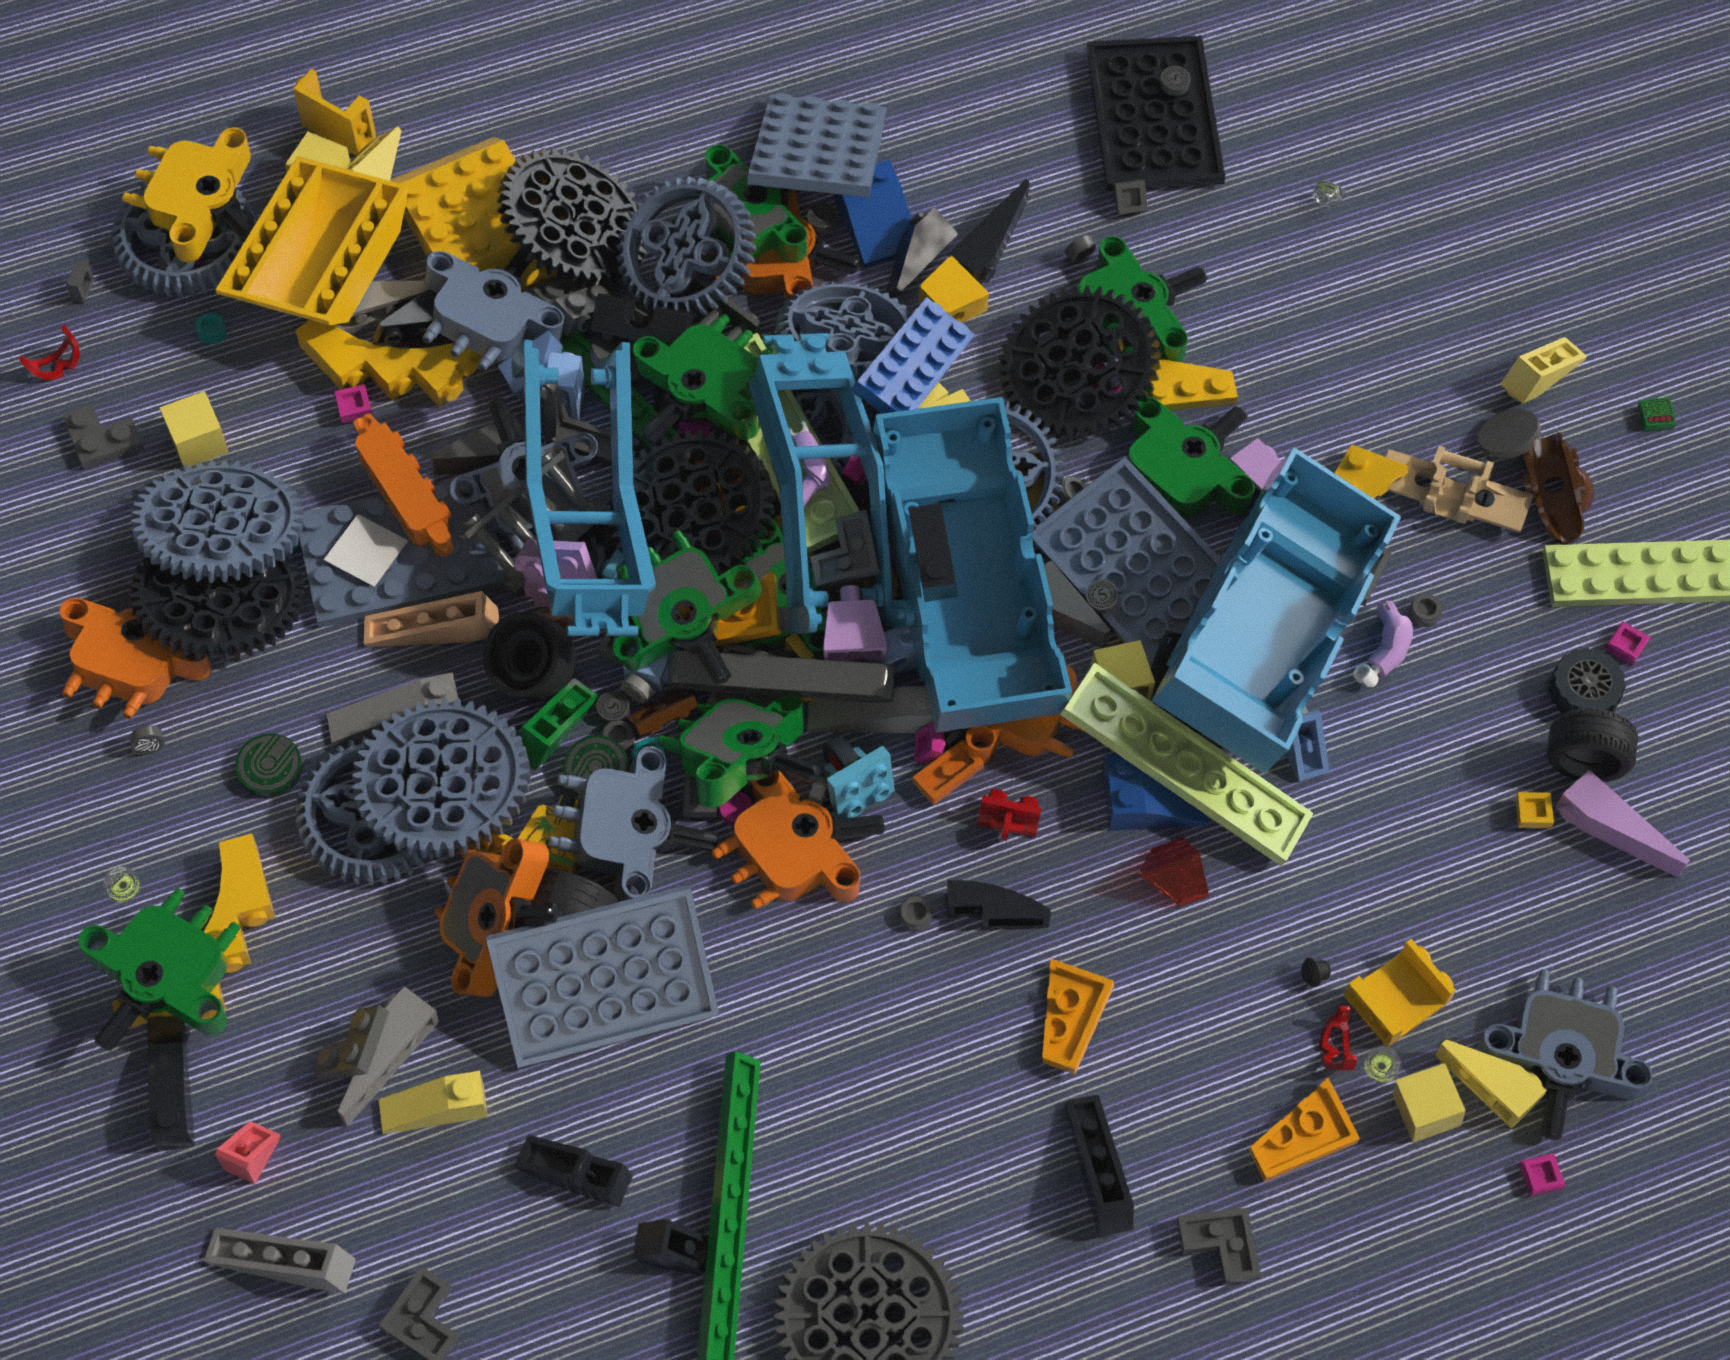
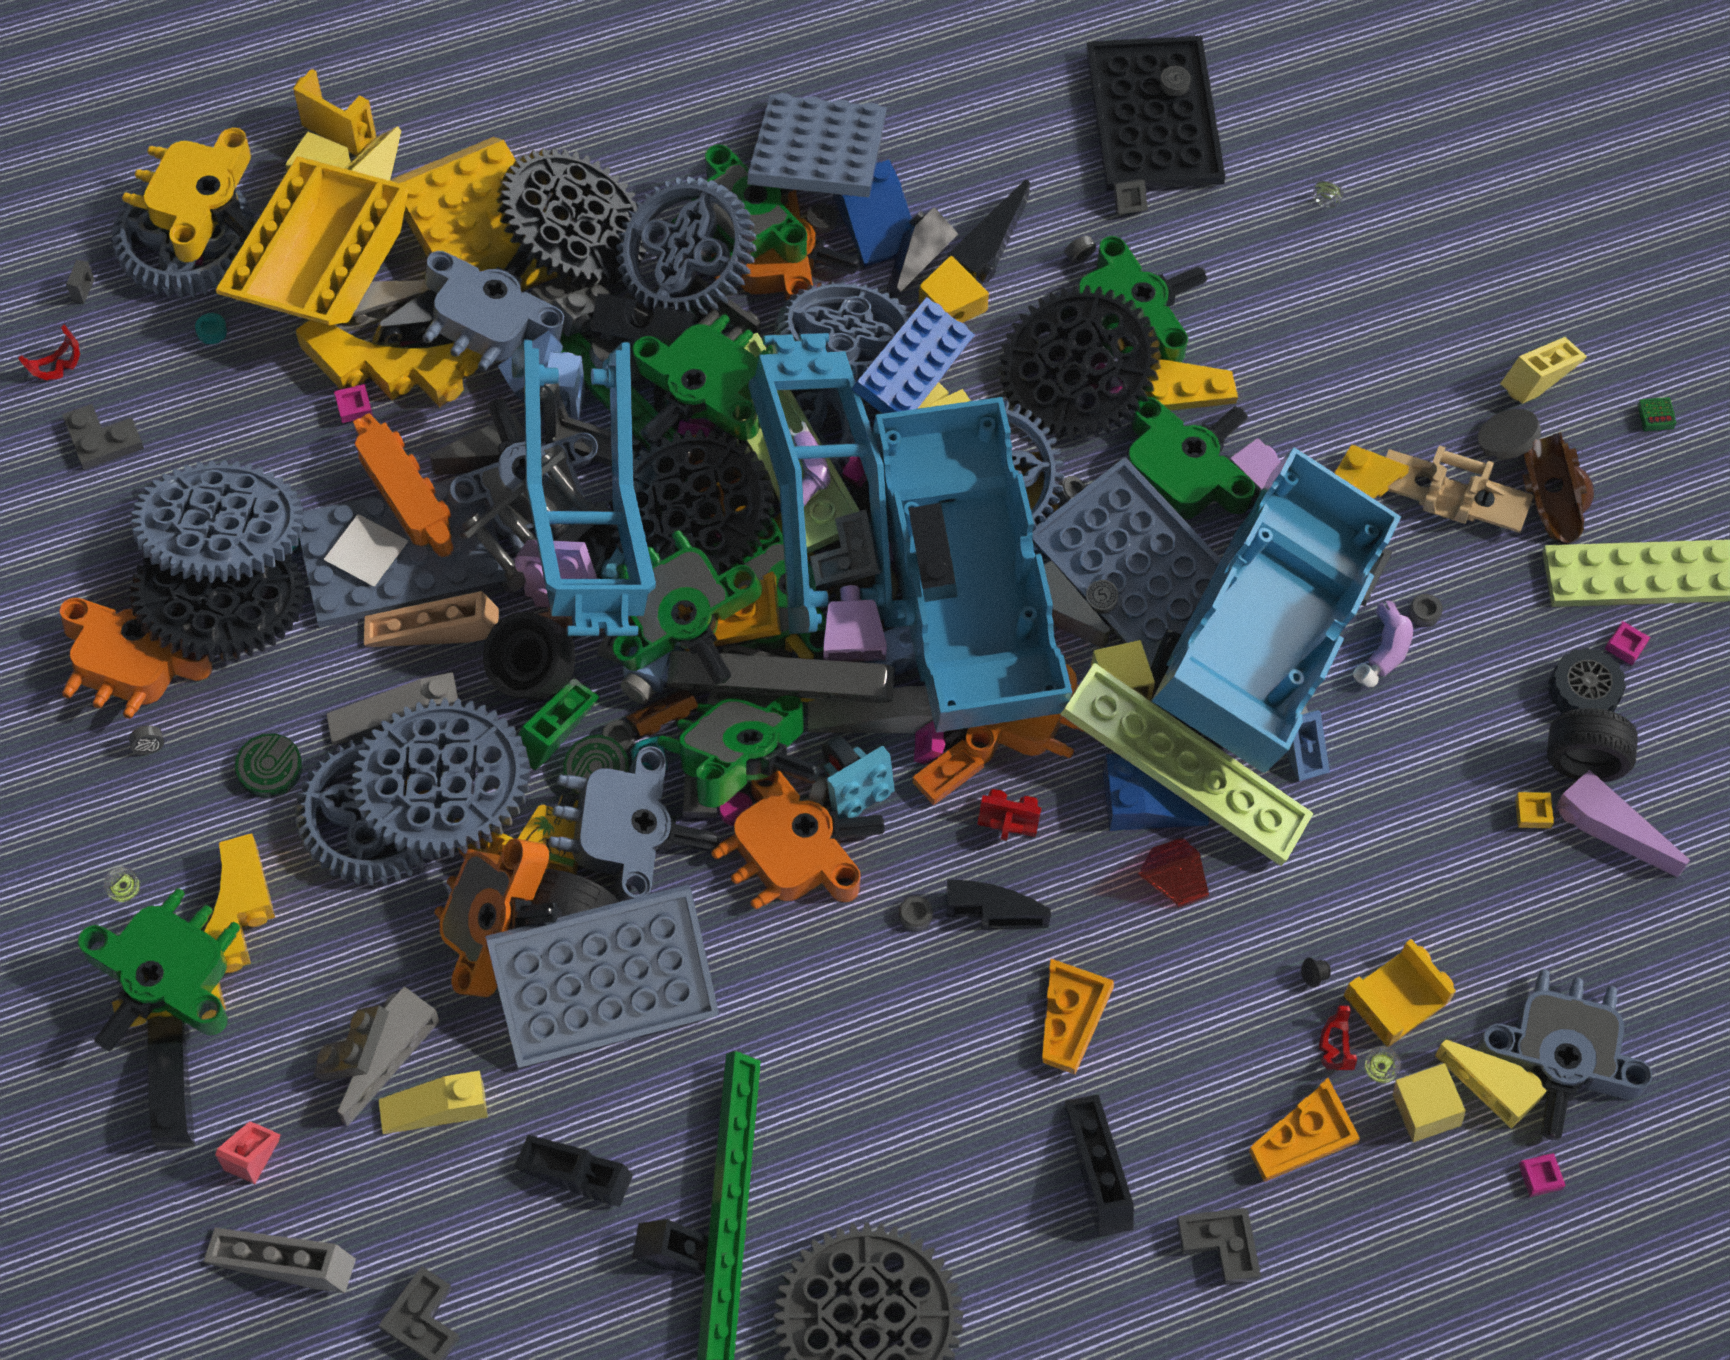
light yellow head [160,391,229,468] -> none
dark grey tile [596,691,630,724] -> none

